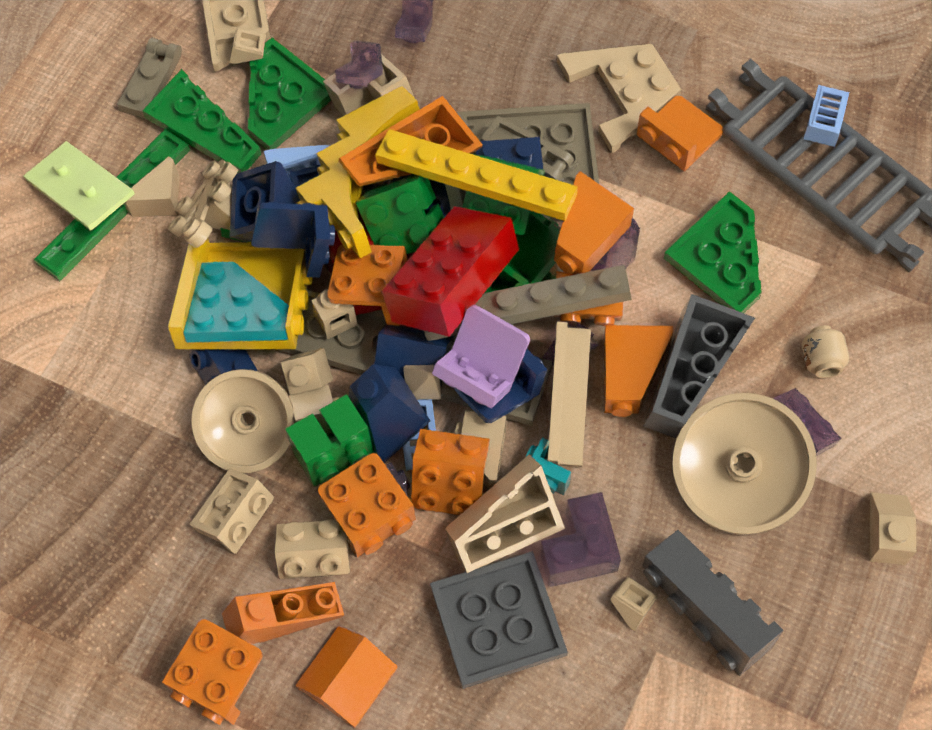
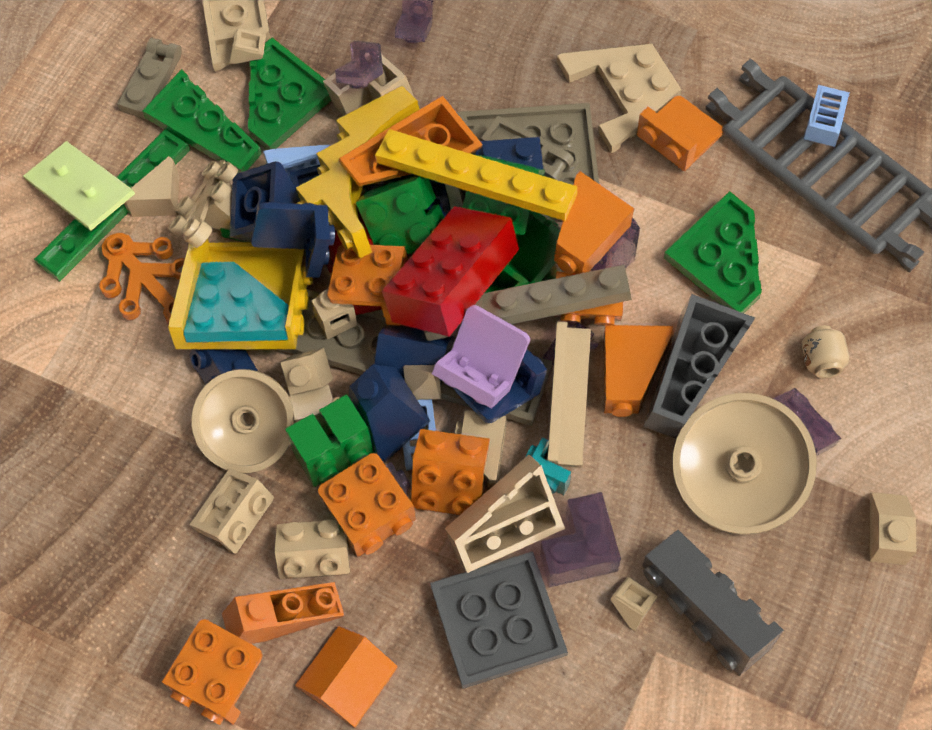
none -> orange plant [99,233,185,325]

